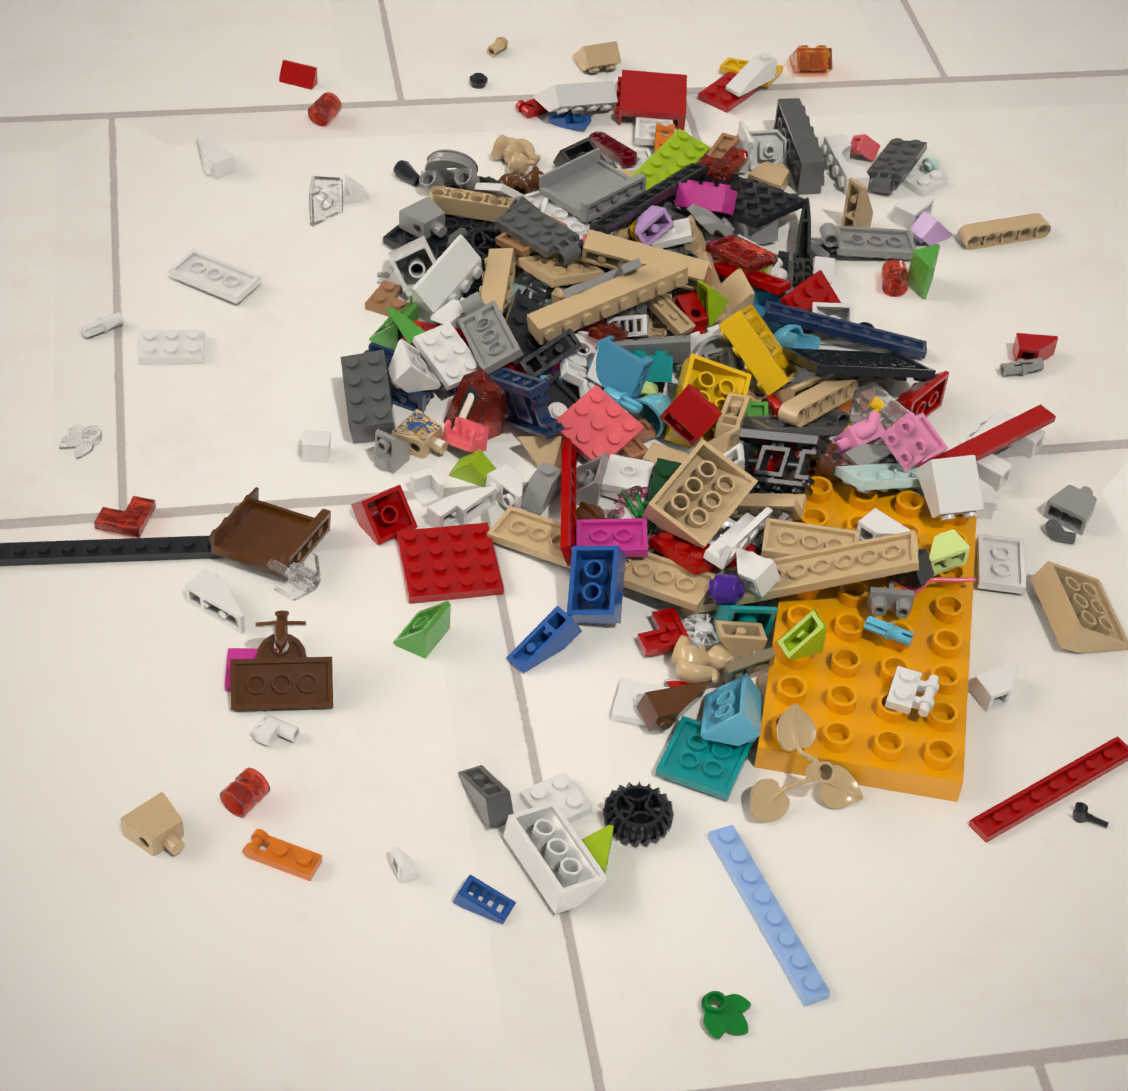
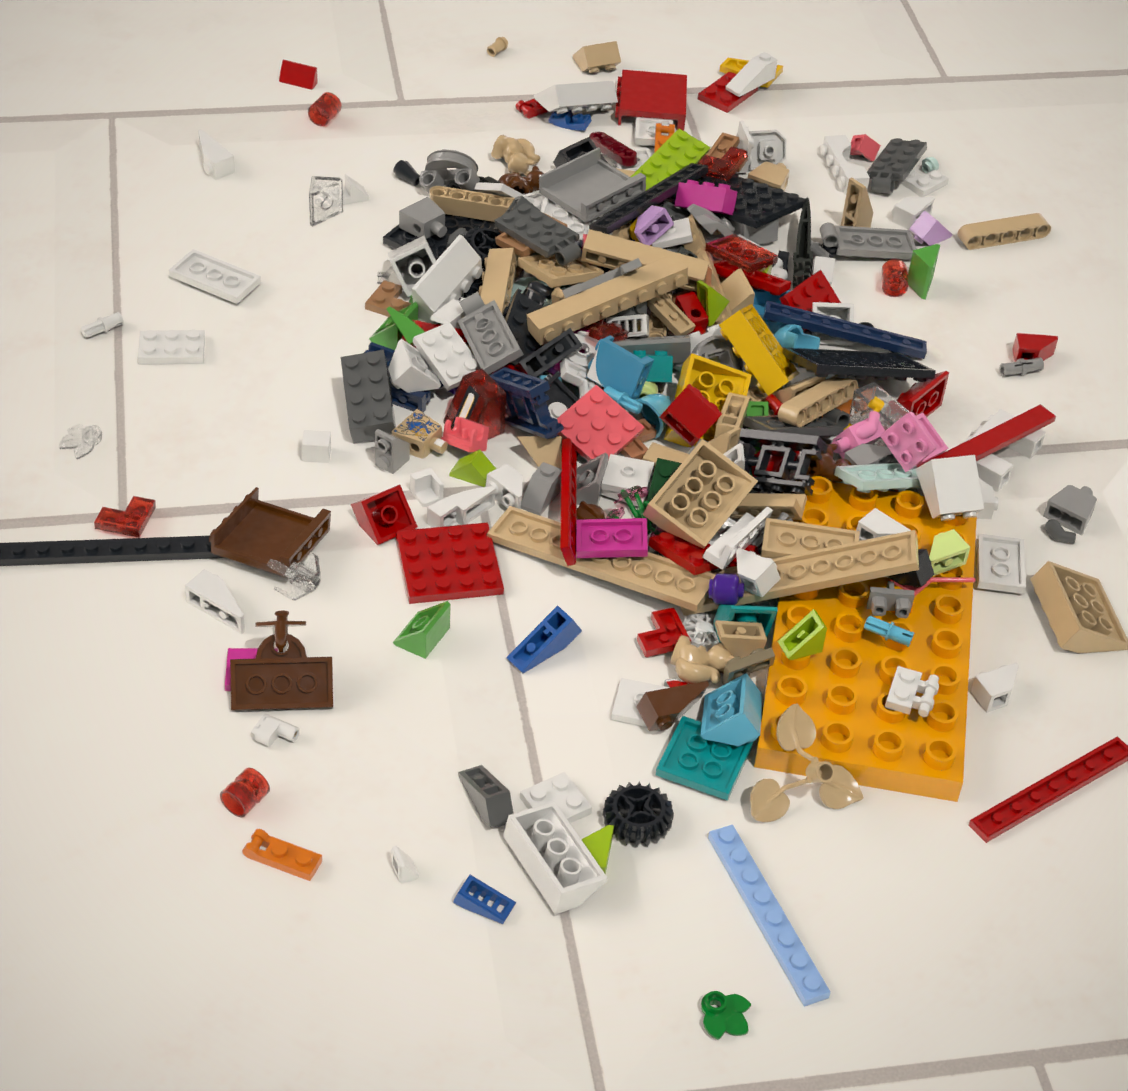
tan torso [120,792,185,856] -> none
black plate [469,73,488,89] -> none
blue brick [567,546,626,624] -> none
dark grey brick [773,98,827,195] -> none
clear orange slope [789,45,833,73] -> none
black hand [1073,802,1109,828] -> none

